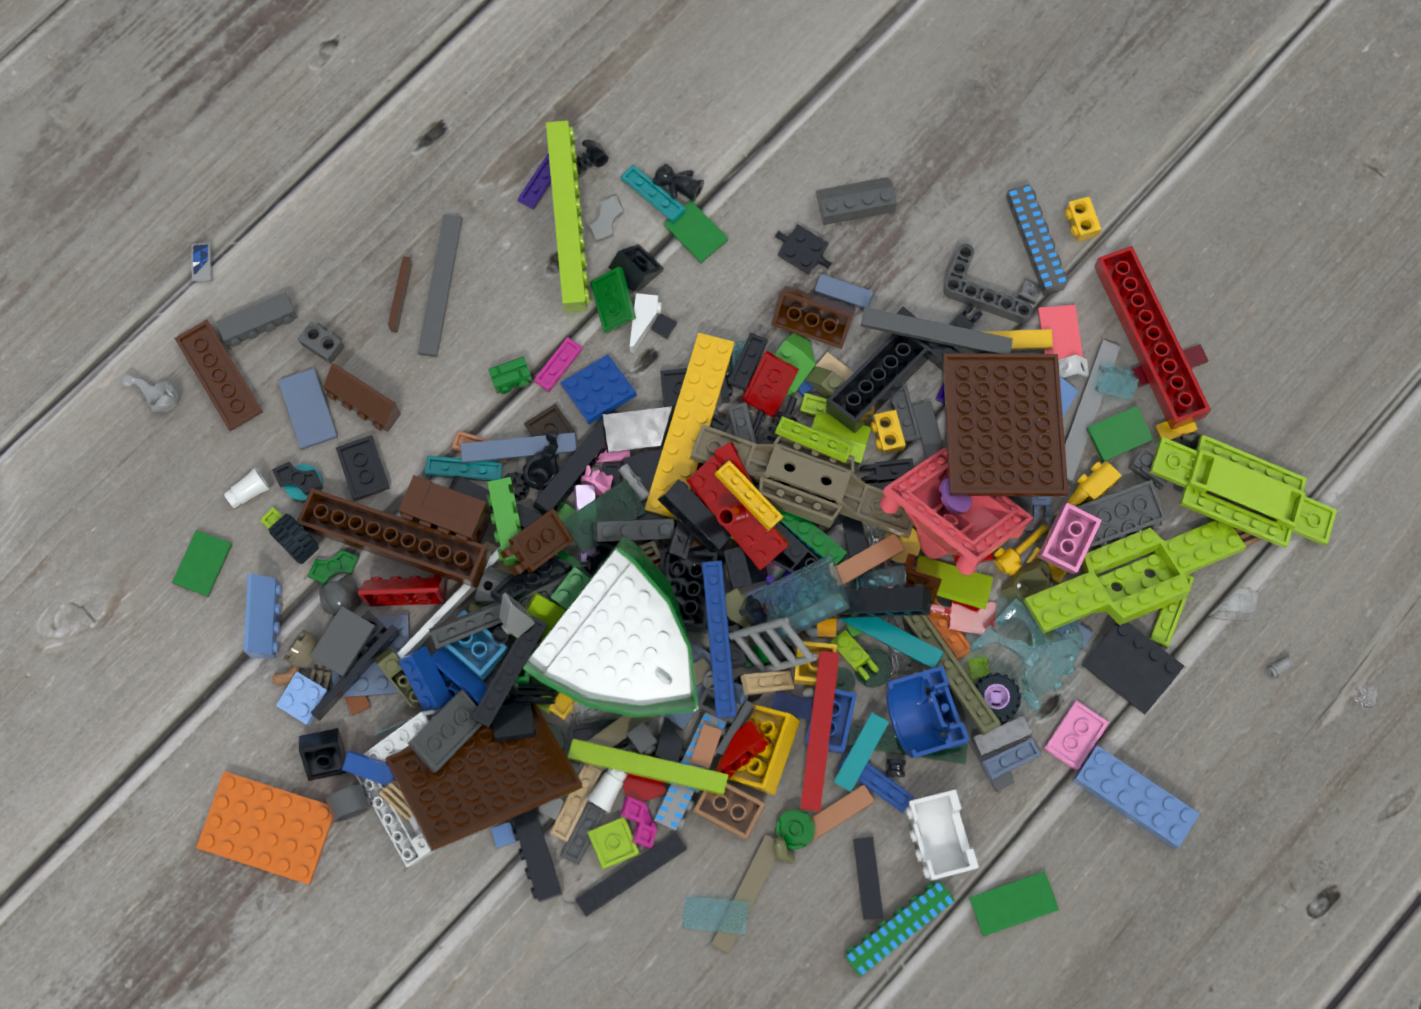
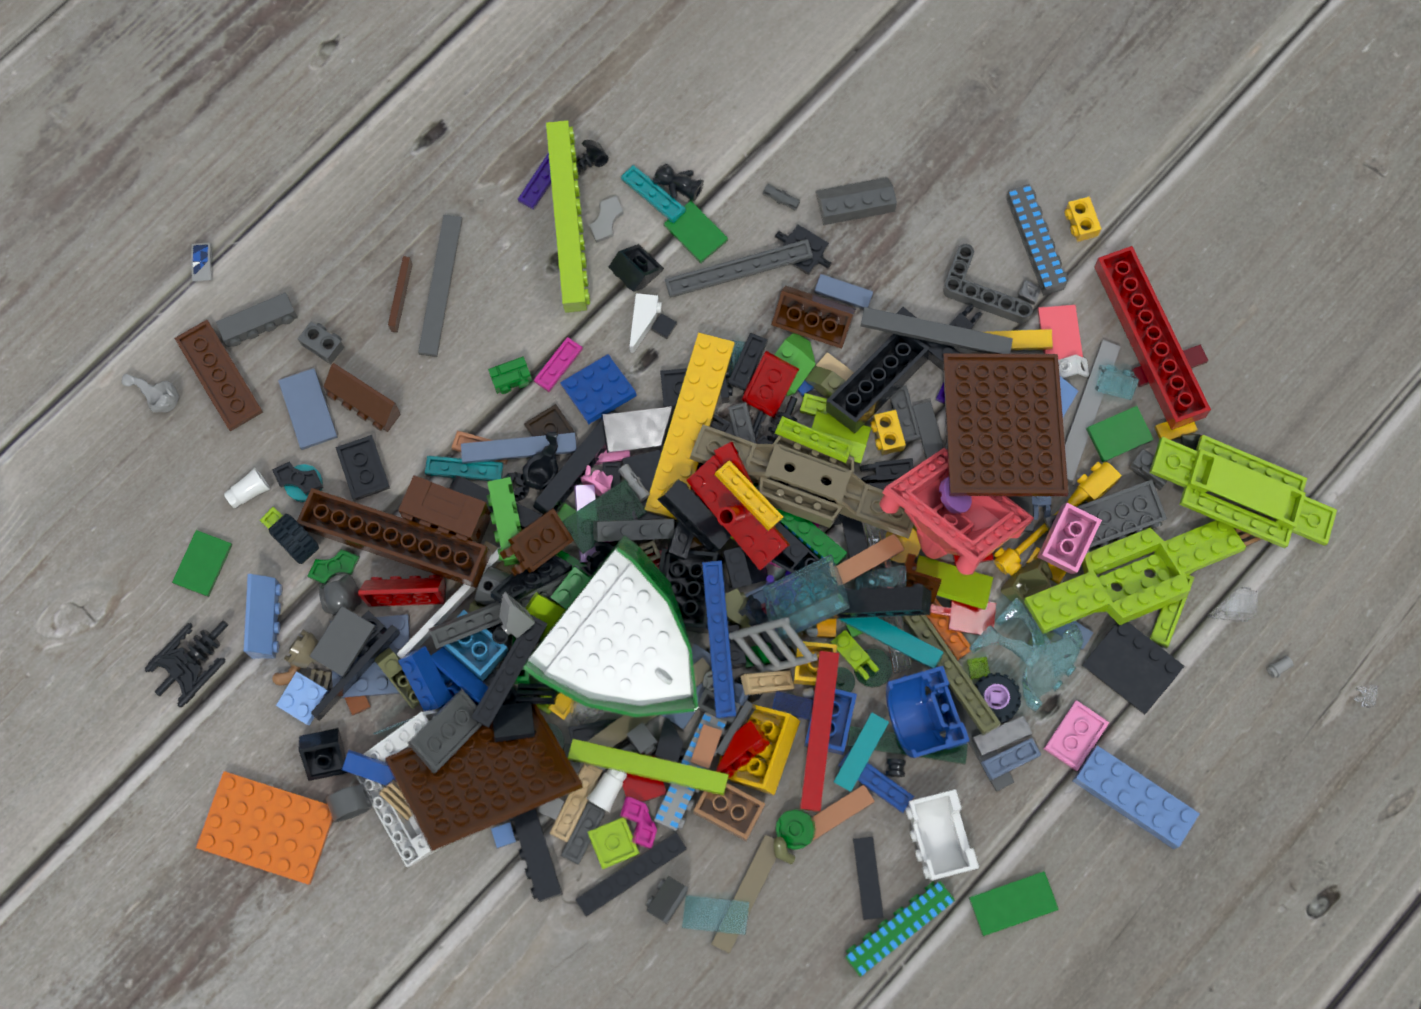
green tile [590,266,636,333] -> none
none -> black bar [145,620,228,708]
none -> dark grey slope [645,876,689,925]
none -> dark grey tile [665,239,813,298]
none -> dark grey pin [763,184,801,211]

